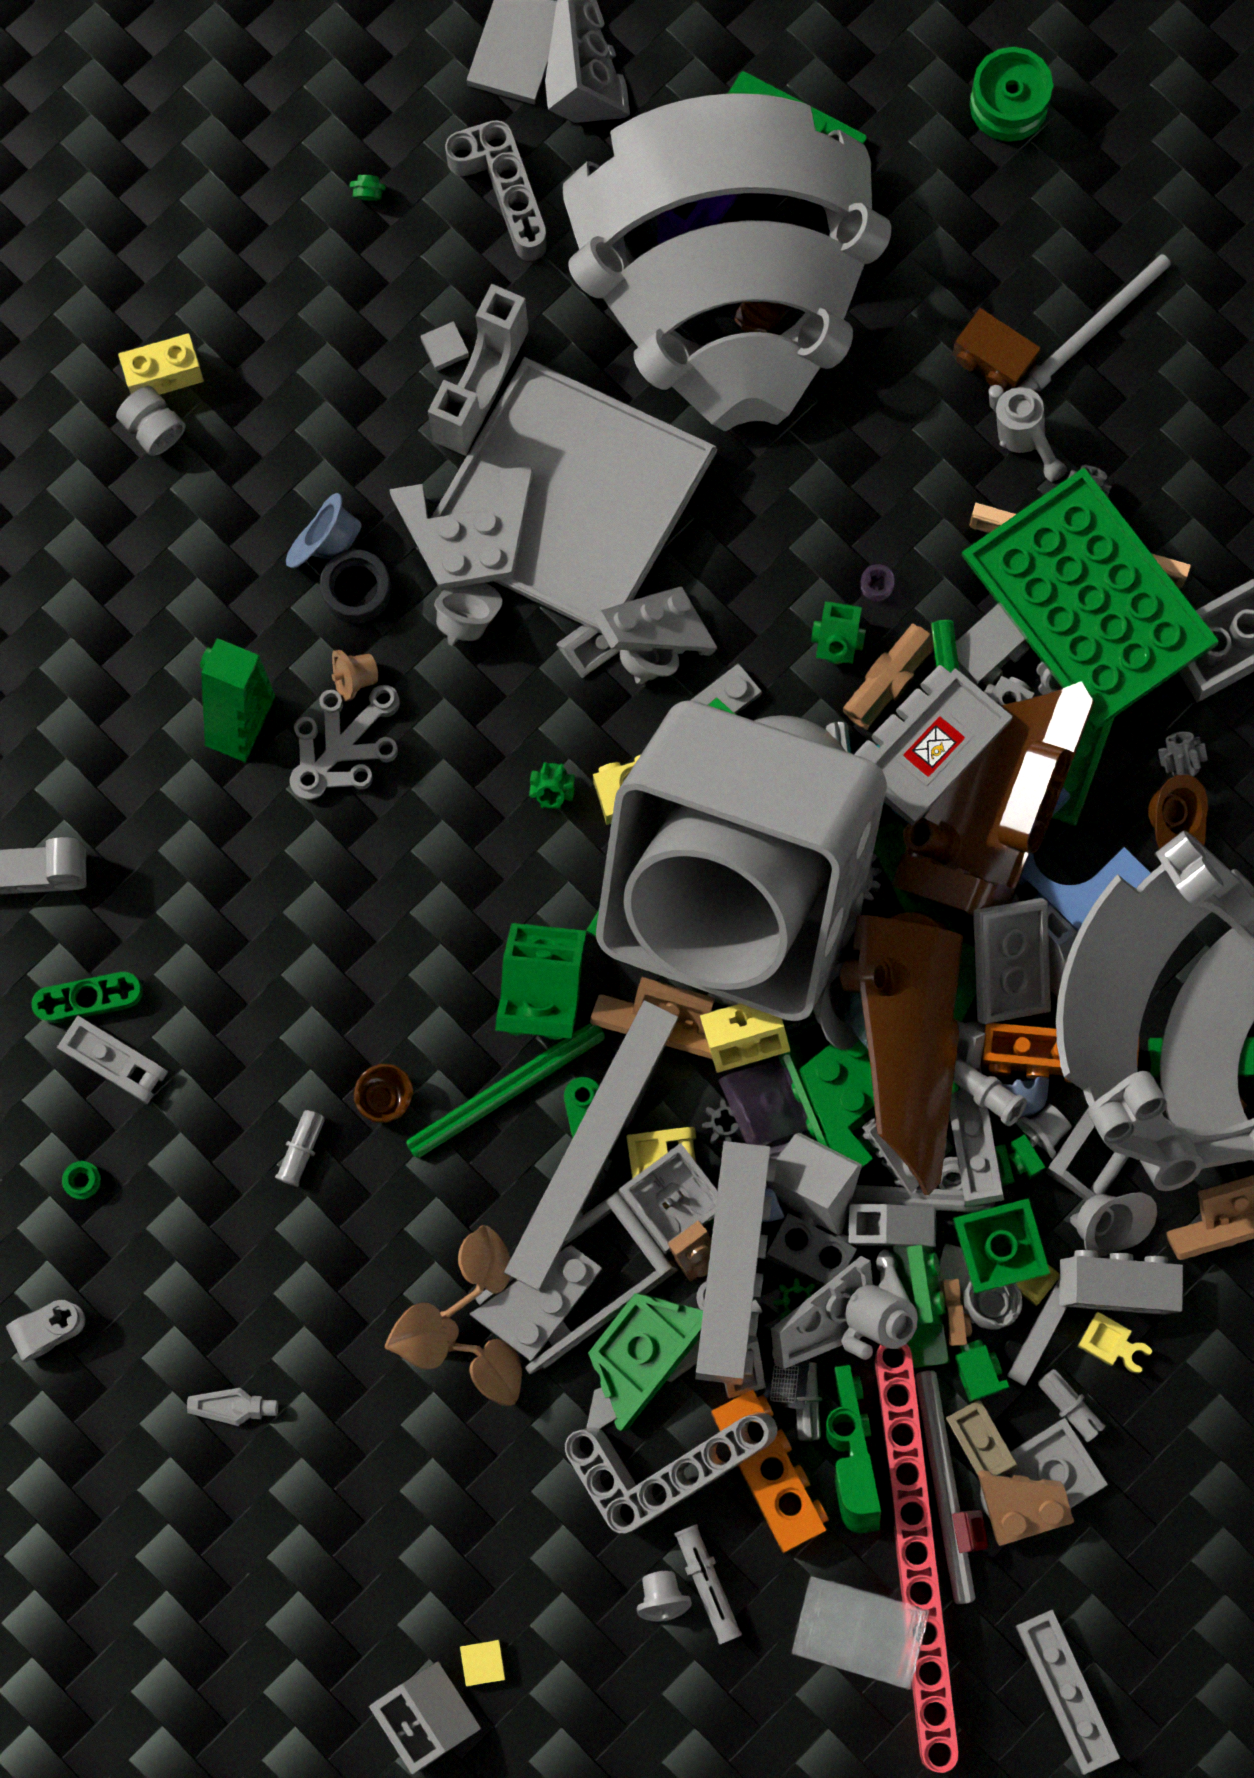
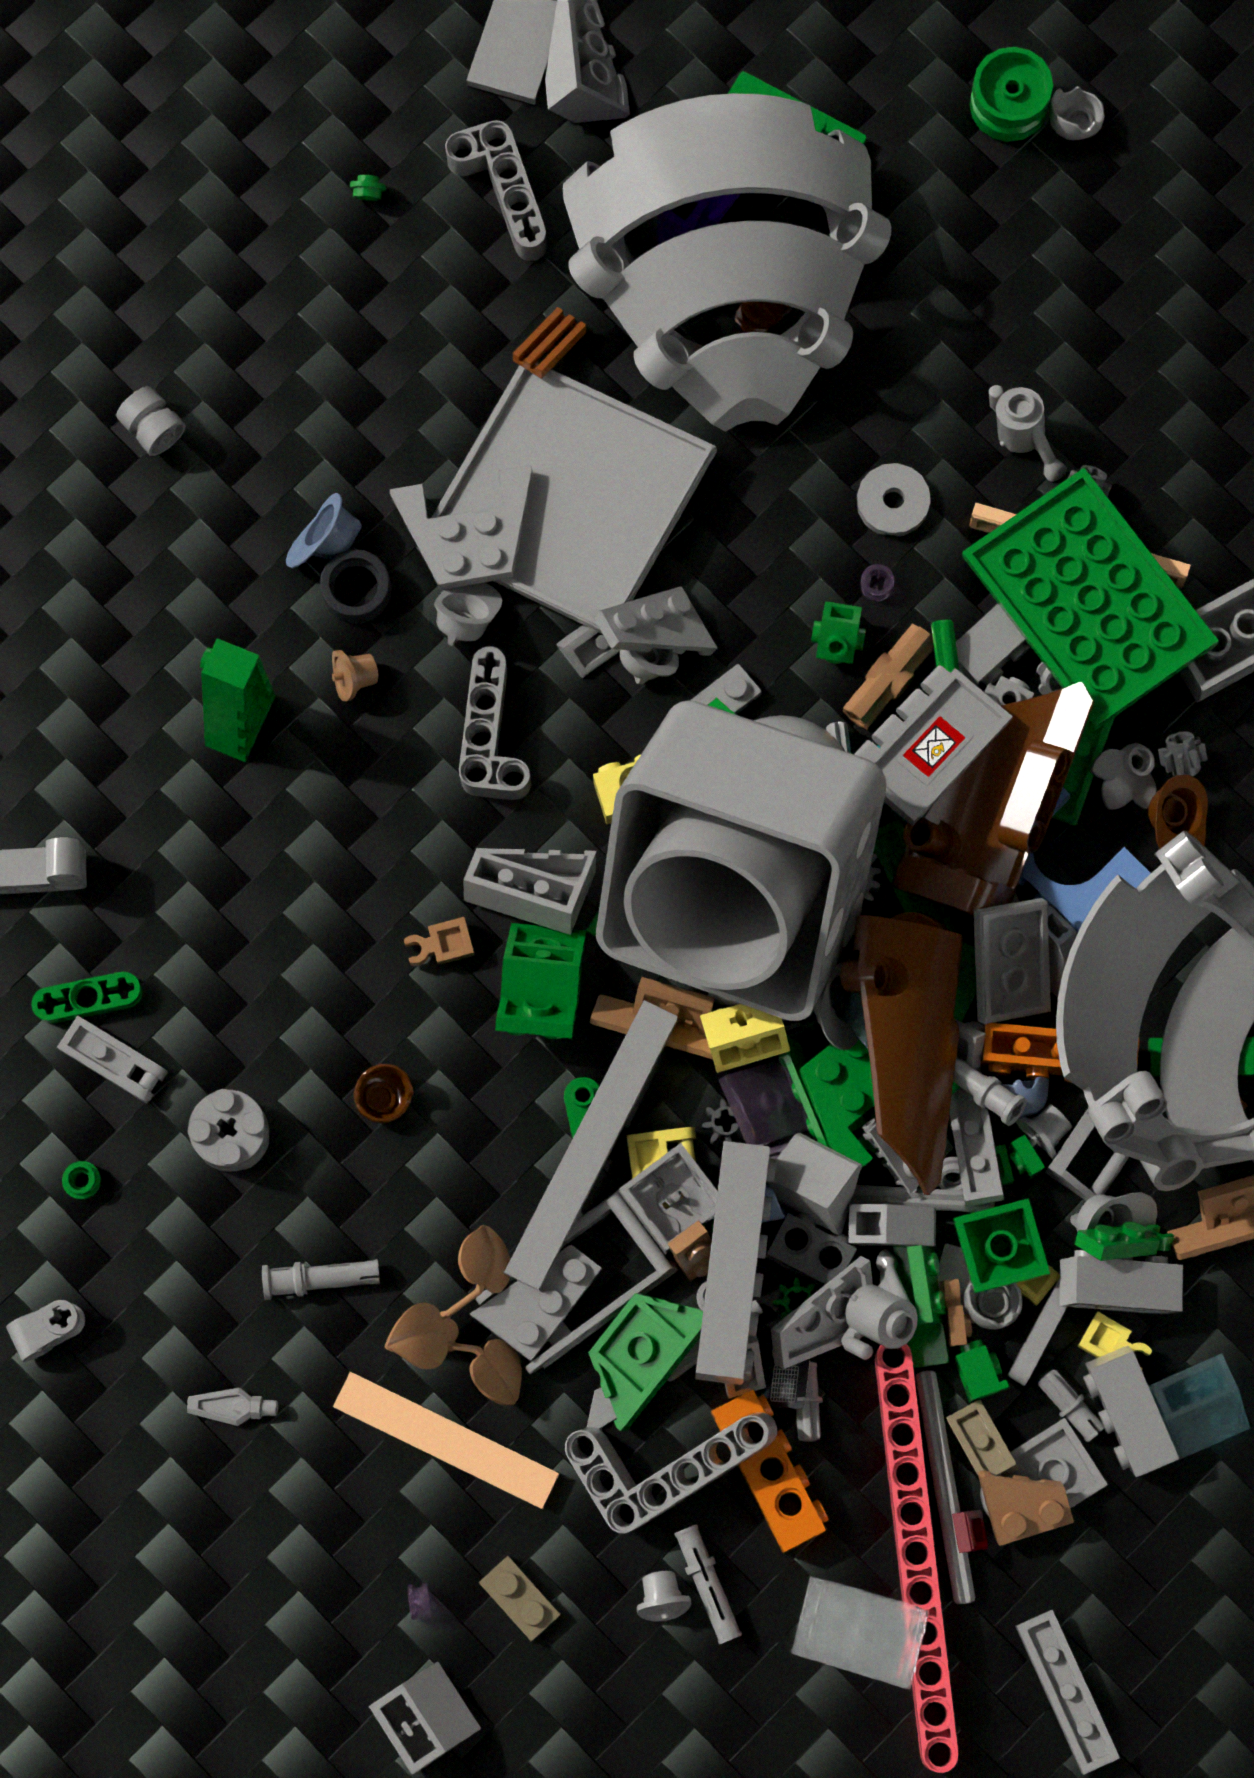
light yellow brick [118,333,204,395] -> none
light grey axle [275,1110,325,1187] -> none
light grey plant [290,685,400,800] -> none
green axle [406,1023,605,1158] -> none
light grey tile [420,321,469,371] -> none
light grey arch [428,284,529,456] -> none
light yellow tile [460,1640,505,1686] -> none
green gear [529,762,575,809] -> none
green plate [826,1365,881,1533] -> none
reddish brown brick [952,308,1041,391] -> none
light grey bar [1017,254,1171,391] -> none
none -> light grey brick [188,1089,269,1172]
none -> light grey pin [262,1259,380,1300]
none -> light nougat tile [333,1372,559,1510]
none -> medium nougat plate [404,917,474,966]
none -> clear purple bush [408,1582,432,1620]
none -> light grey beam [459,646,531,800]
none -> light grey wedge [463,848,596,935]
none -> dark tan plate [479,1556,560,1642]
none -> dark orange tile [513,307,586,379]
none -> light grey tile [857,463,931,537]
none -> light grey hair [1049,86,1105,140]
none -> green plate [1075,1222,1174,1261]
none -> light grey brick [1083,1345,1179,1477]
none -> light grey plate [1091,743,1156,810]
none -> clear light blue slope [1149,1353,1250,1461]

